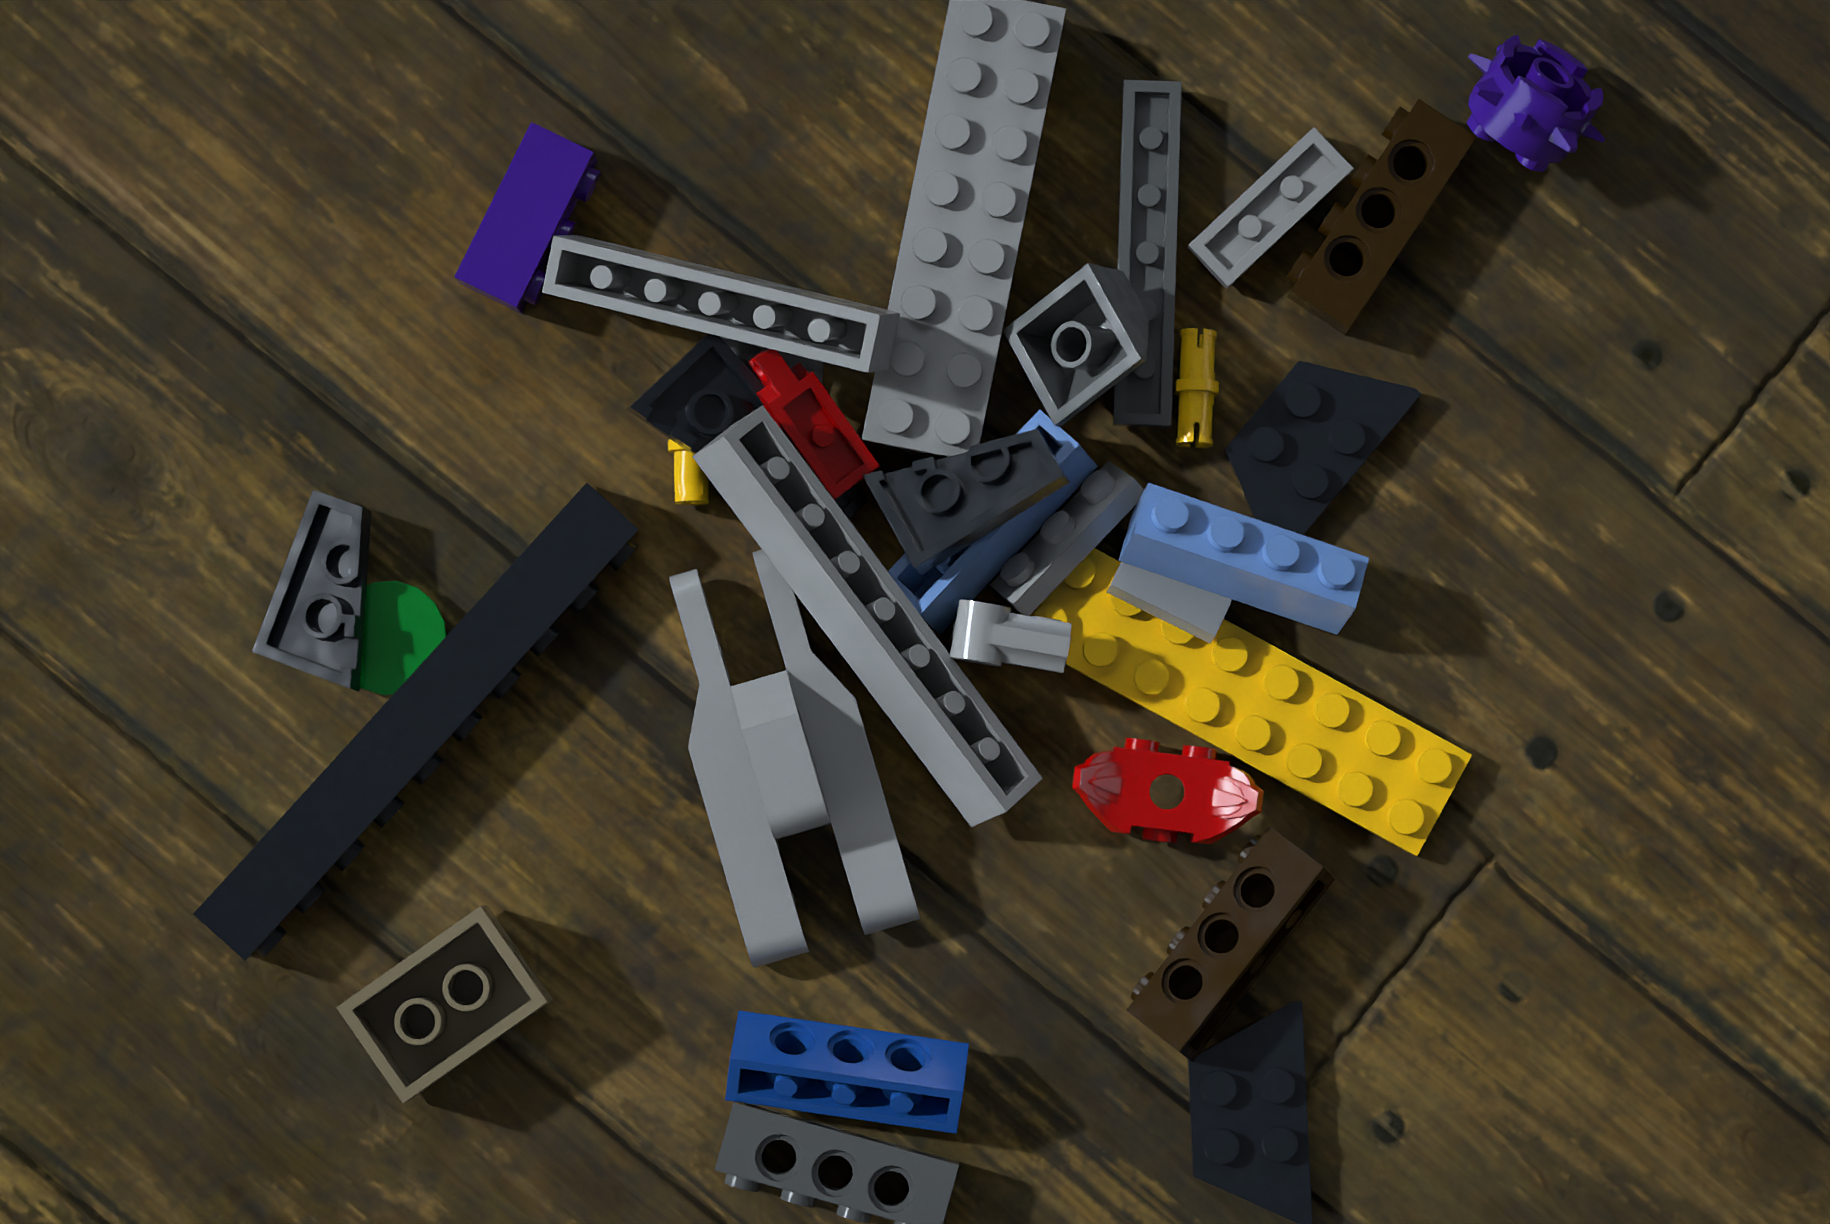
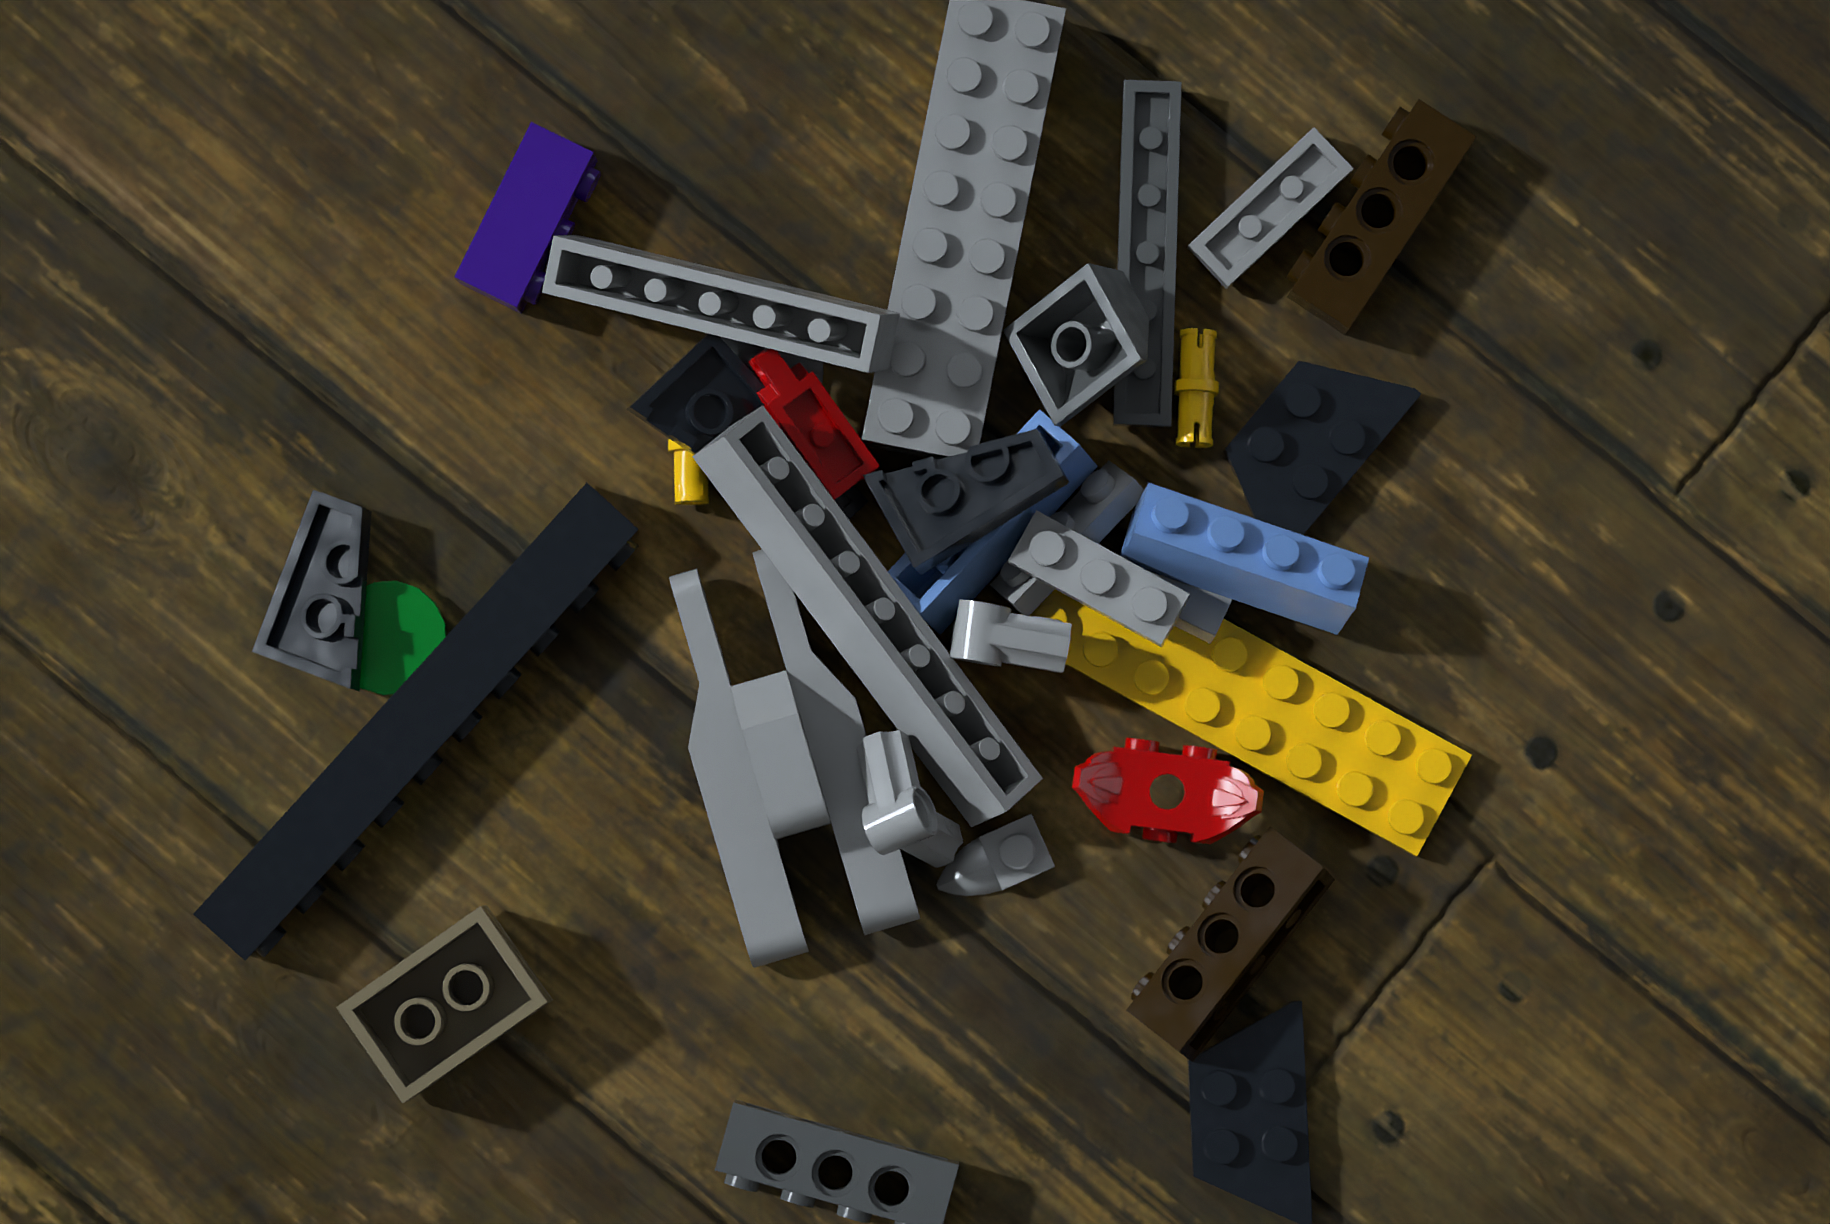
blue brick [725,1010,969,1134] -> none
dark purple brick [1467,35,1605,172] -> none
none -> light grey piece [857,730,963,868]
none -> light grey plate [936,814,1055,896]
none -> light grey plate [1008,510,1190,647]

